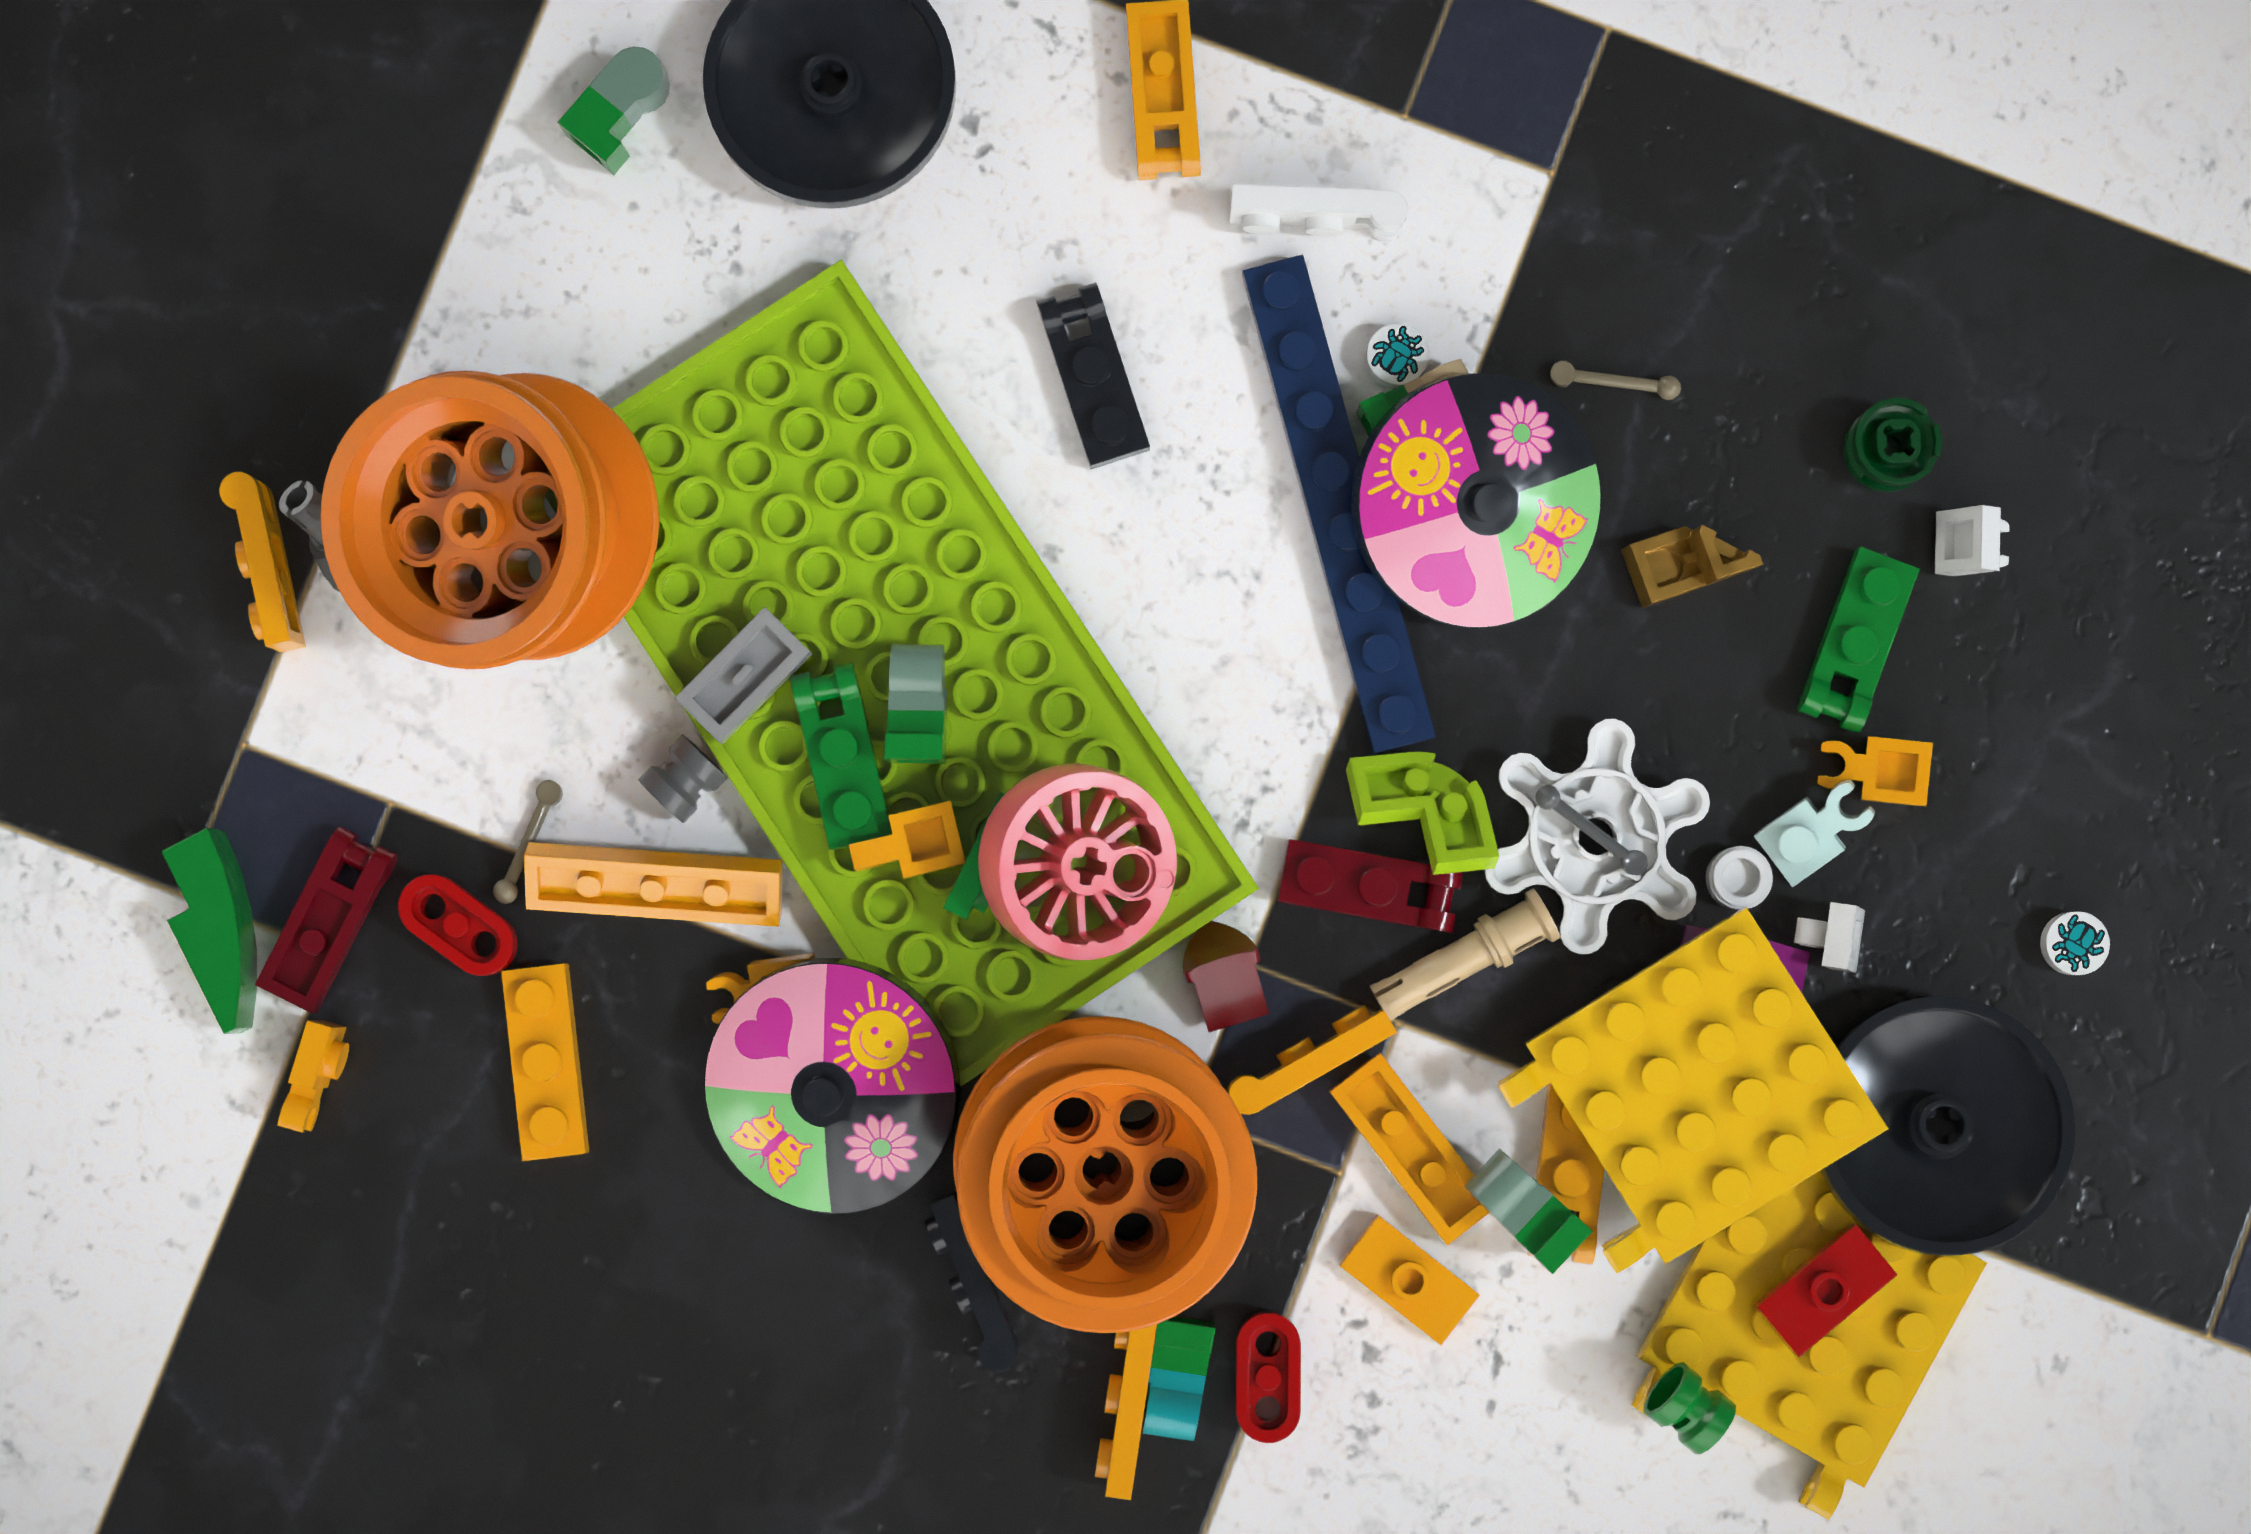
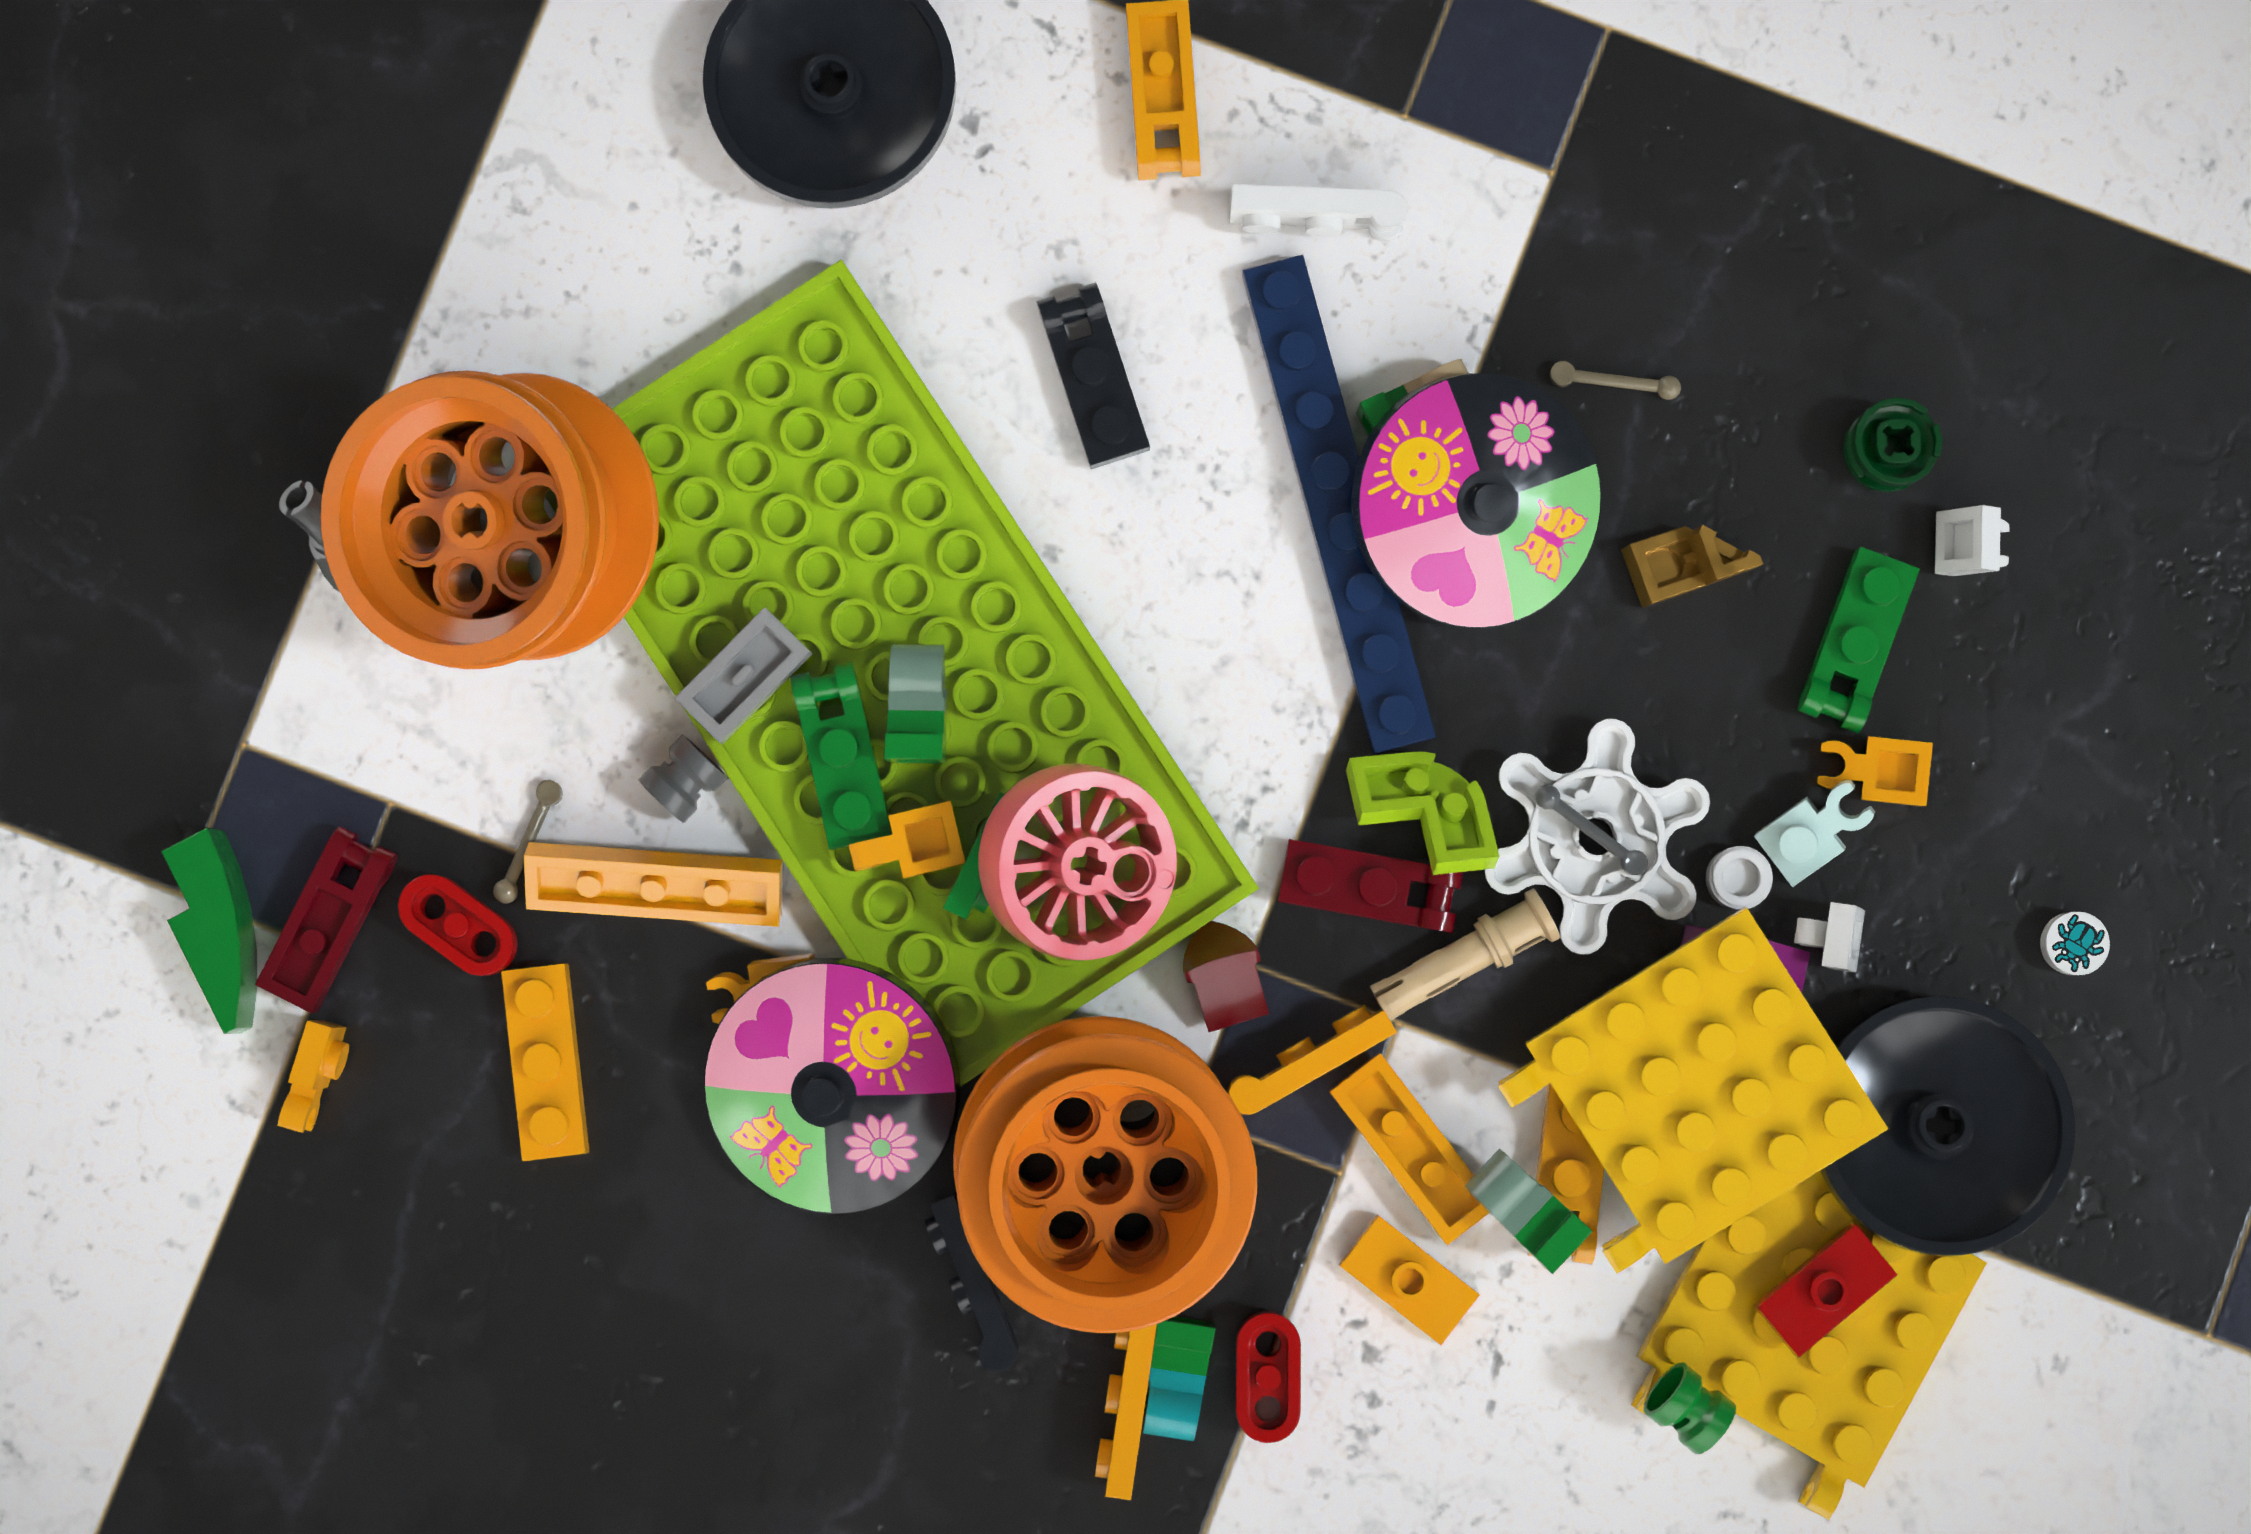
light orange plate [219,472,306,653] -> none
leg [557,46,670,175] -> none
tile [1365,323,1430,389] -> none

